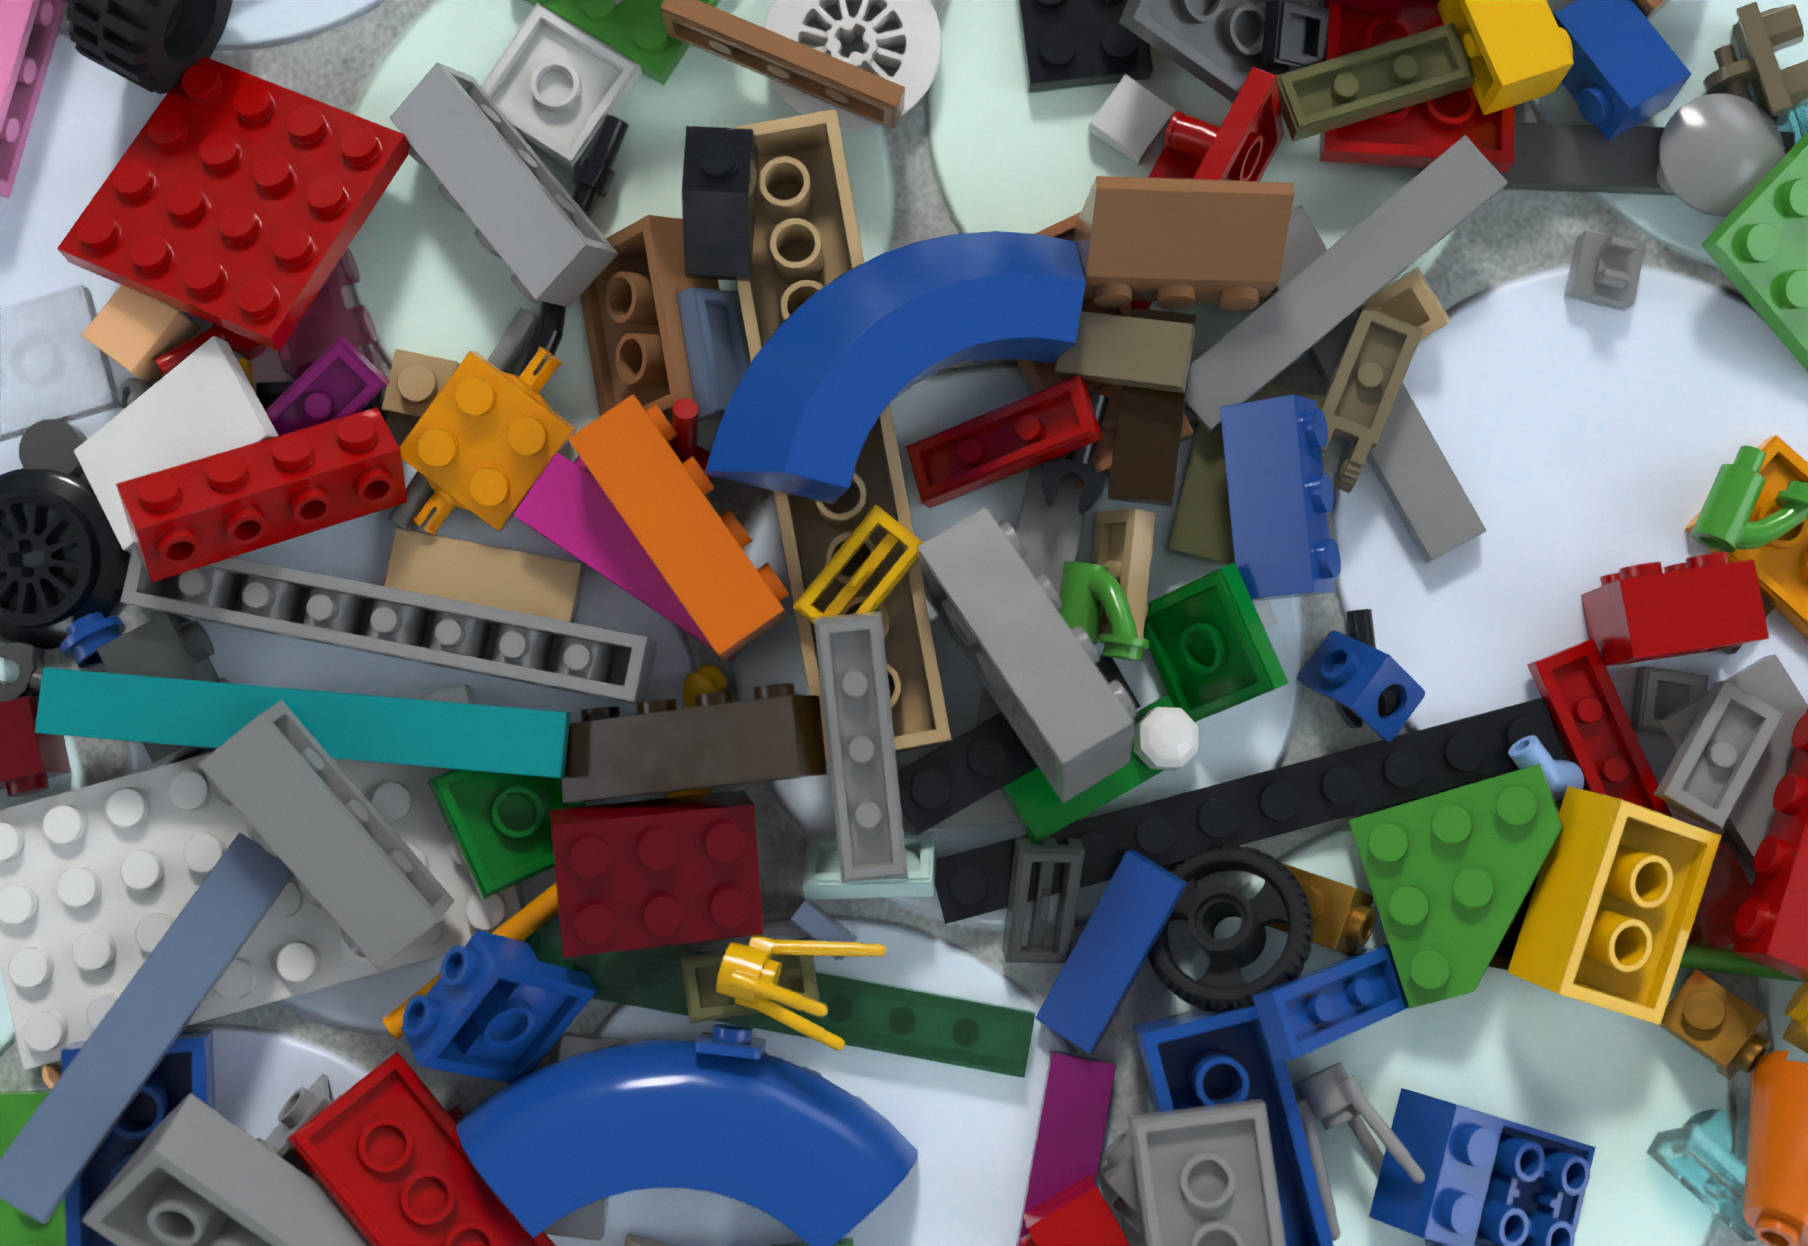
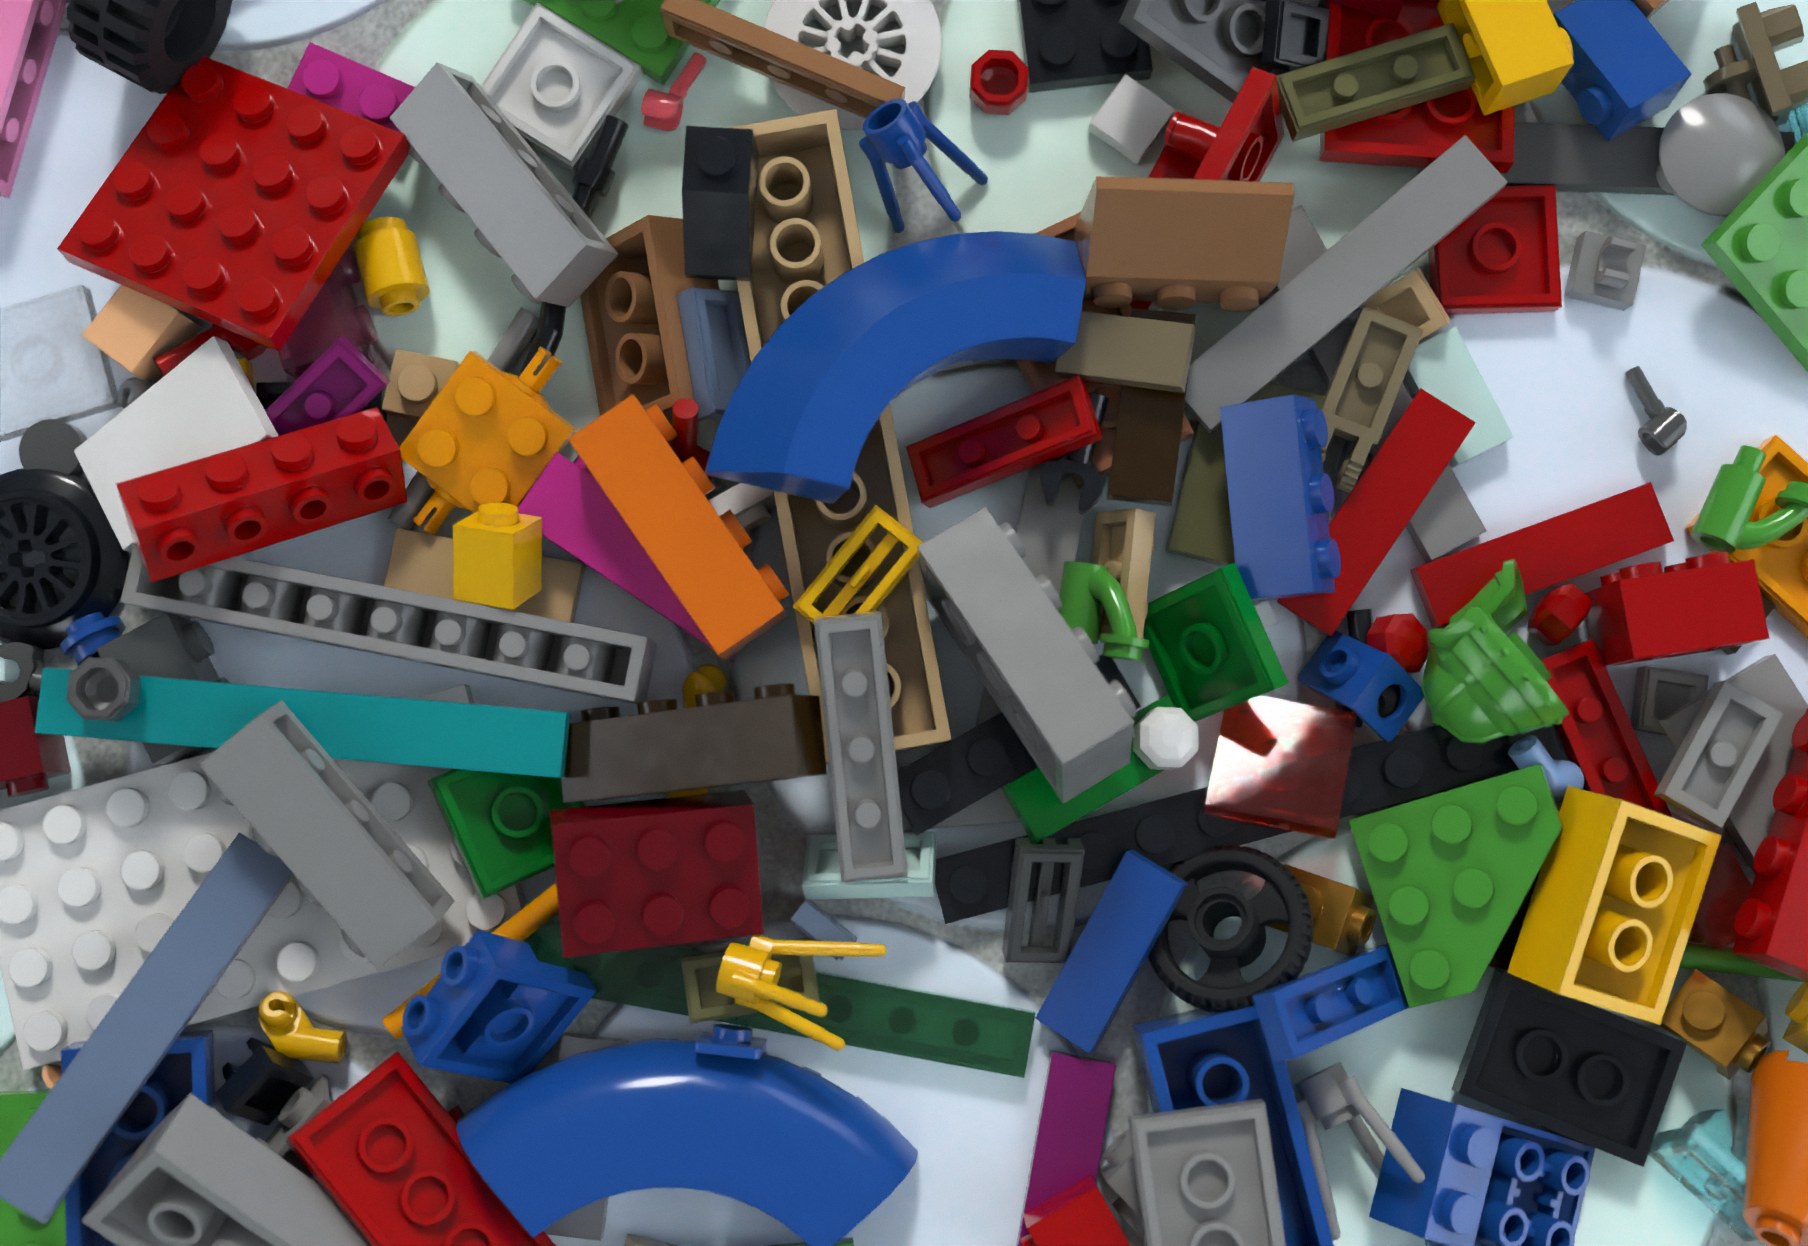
none -> flat silver tile [66,657,141,721]
none -> black tile [215,1037,314,1126]
none -> yellow arm [258,991,347,1064]
none -> dark pink plate [287,42,415,133]
none -> yellow brick [353,217,430,316]
none -> yellow brick [453,503,542,610]
none -> coral hand [641,52,707,131]
none -> white plate [708,483,776,532]
none -> blue plant [859,98,988,233]
none -> red tile [969,50,1029,115]
none -> clear red tile [1204,696,1357,839]
none -> red tile [1276,388,1476,637]
none -> red tile [1366,613,1429,674]
none -> light aqua tile [1405,326,1514,468]
none -> red tile [1410,482,1674,628]
none -> bright green head [1421,558,1569,743]
none -> red tile [1428,185,1562,314]
none -> black plate [1451,968,1687,1167]
none -> red tile [1527,583,1593,646]
none -> dark grey hand [1625,366,1687,456]

